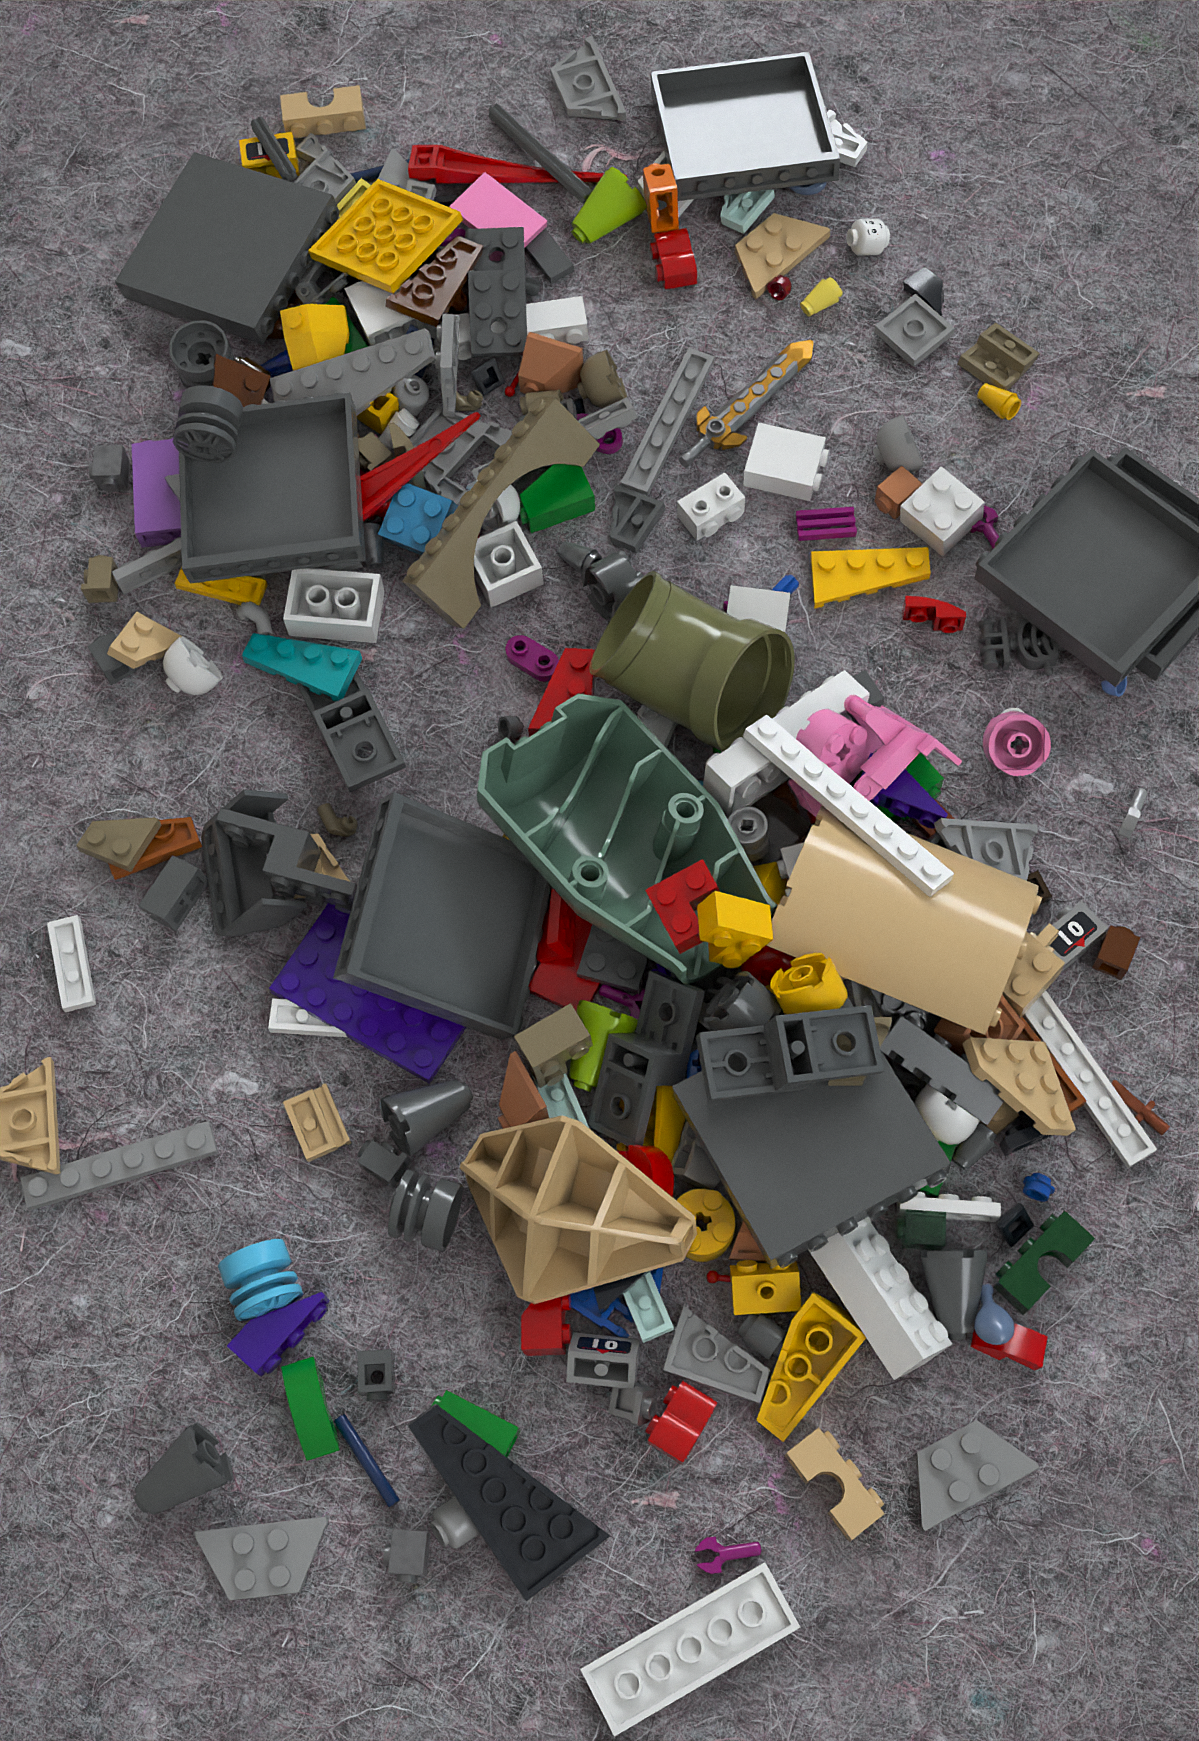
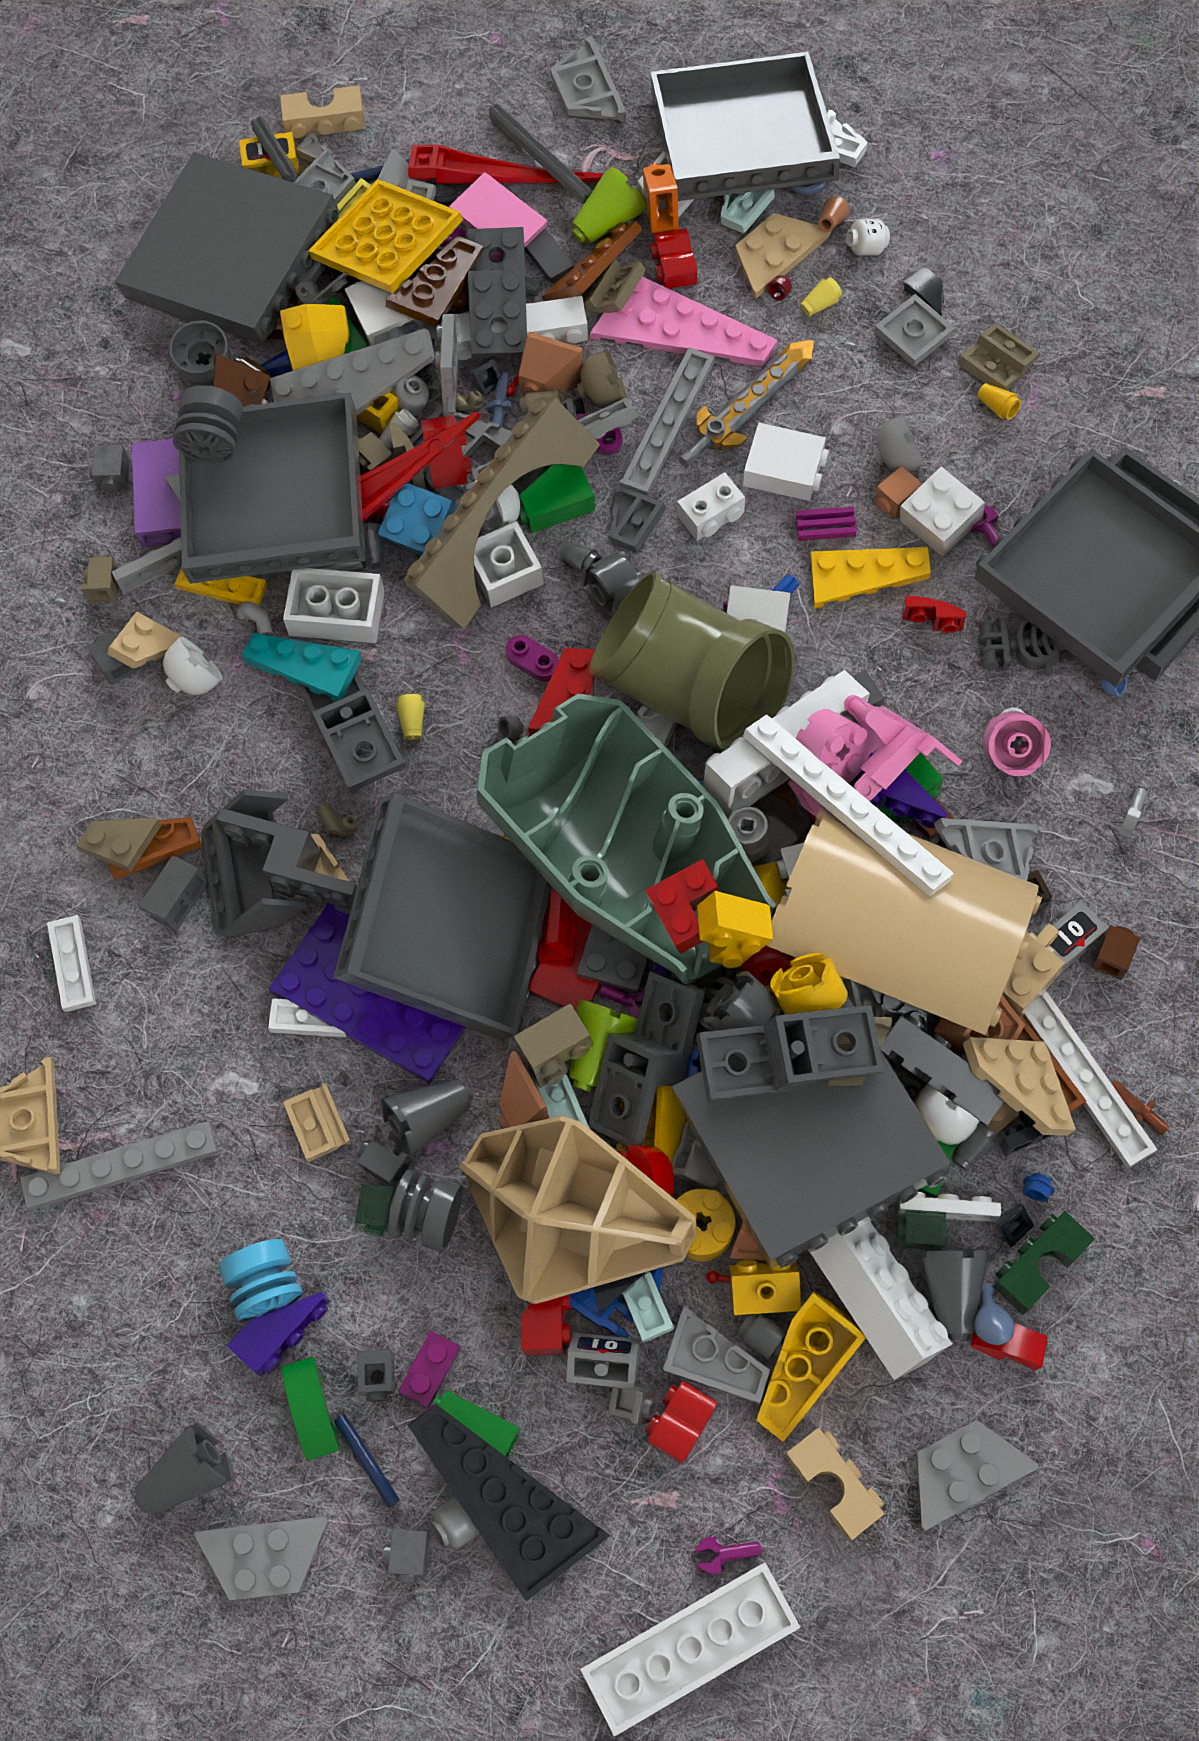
none -> clear green brick [355,1184,396,1237]
none -> light yellow cone [395,694,425,740]
none -> magenta plate [398,1331,461,1409]
none -> red brick [421,414,472,489]
none -> sand blue piece [487,371,512,428]
none -> dark orange wing [541,221,642,301]
none -> dark tan slope [577,259,646,313]
none -> bright pink wing [590,277,778,367]
none -> nougat cone [818,196,849,232]

